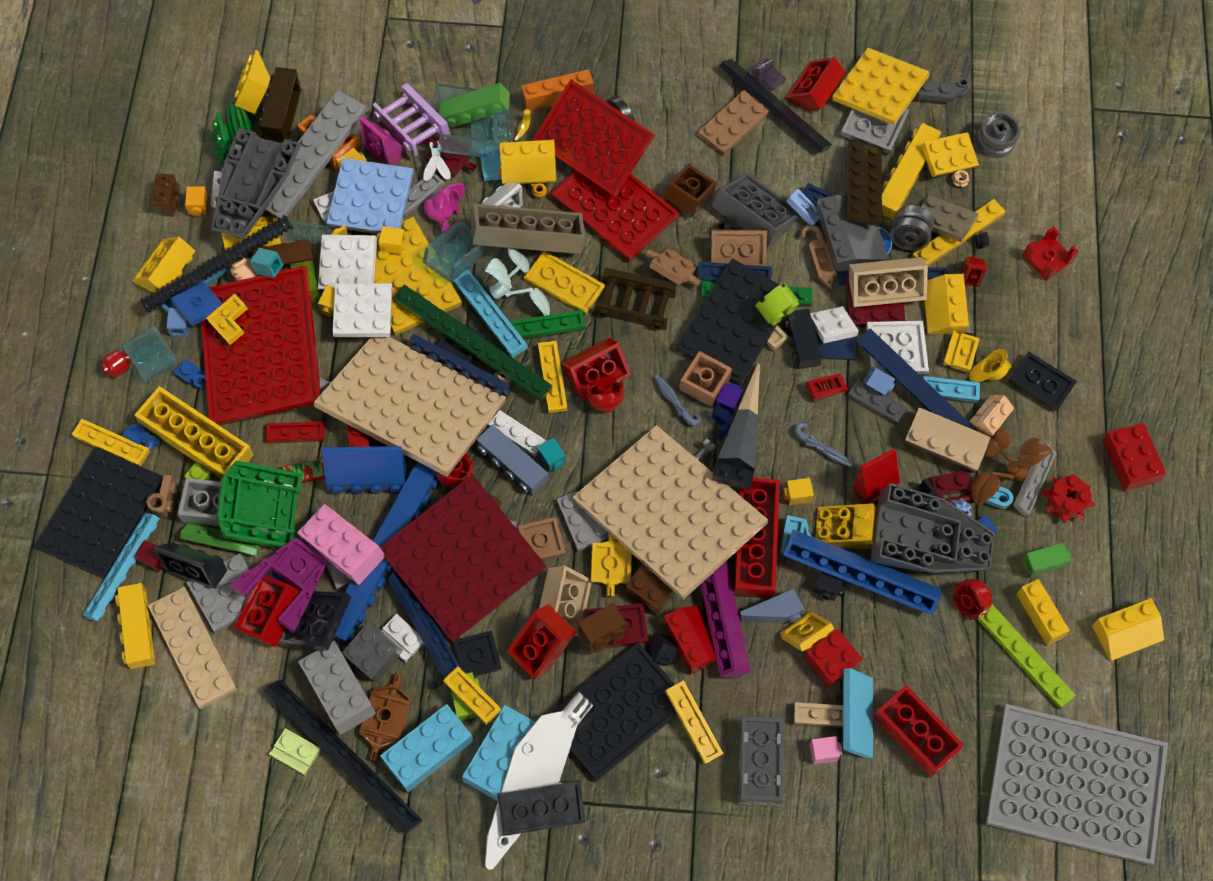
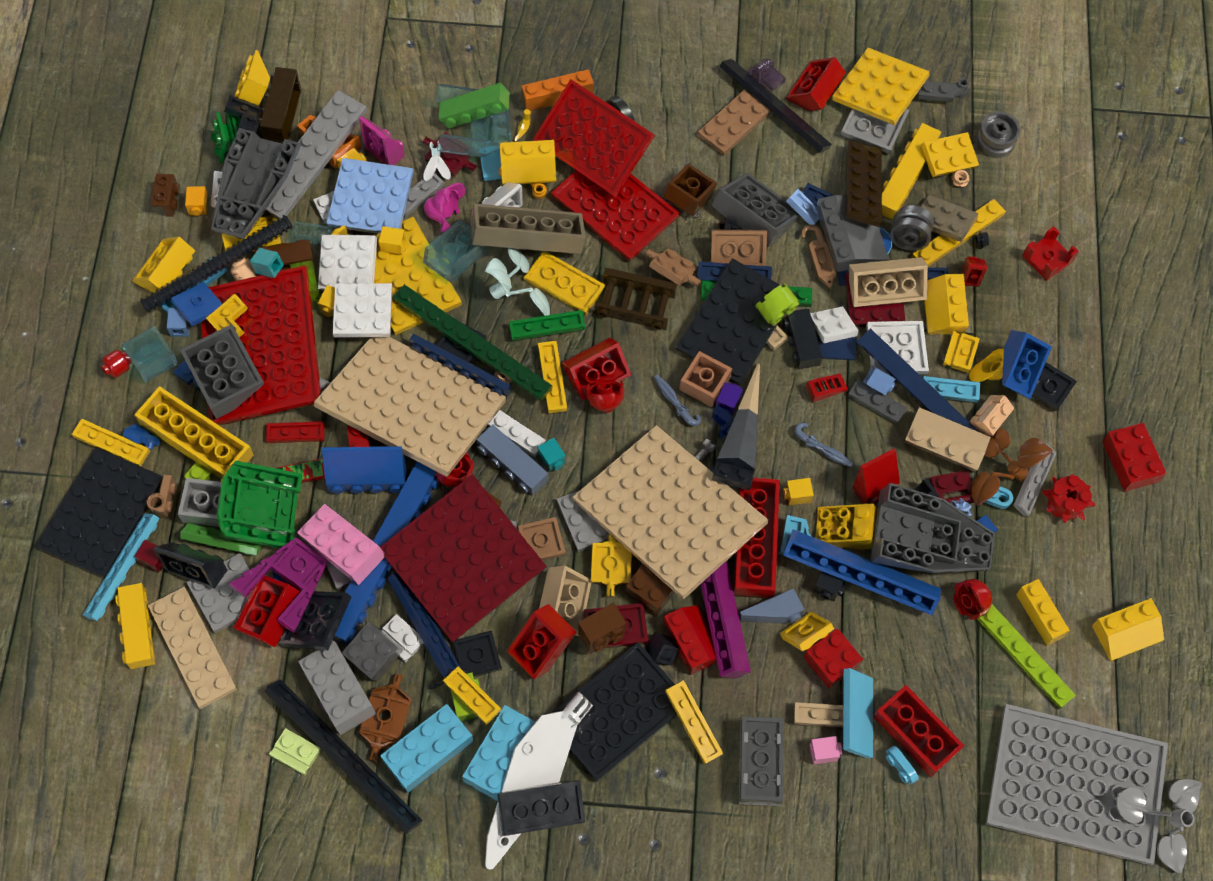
lavender fence [373,83,450,156] -> none
medium azure plate [453,270,528,358] -> none
bright green brick [1022,543,1071,578] -> none
none -> dark grey slope [180,324,264,419]
none -> black plate [224,95,263,133]
none -> medium azure plate [885,745,919,784]
none -> blue slope [1002,330,1052,399]
none -> light grey plant [1116,779,1202,873]

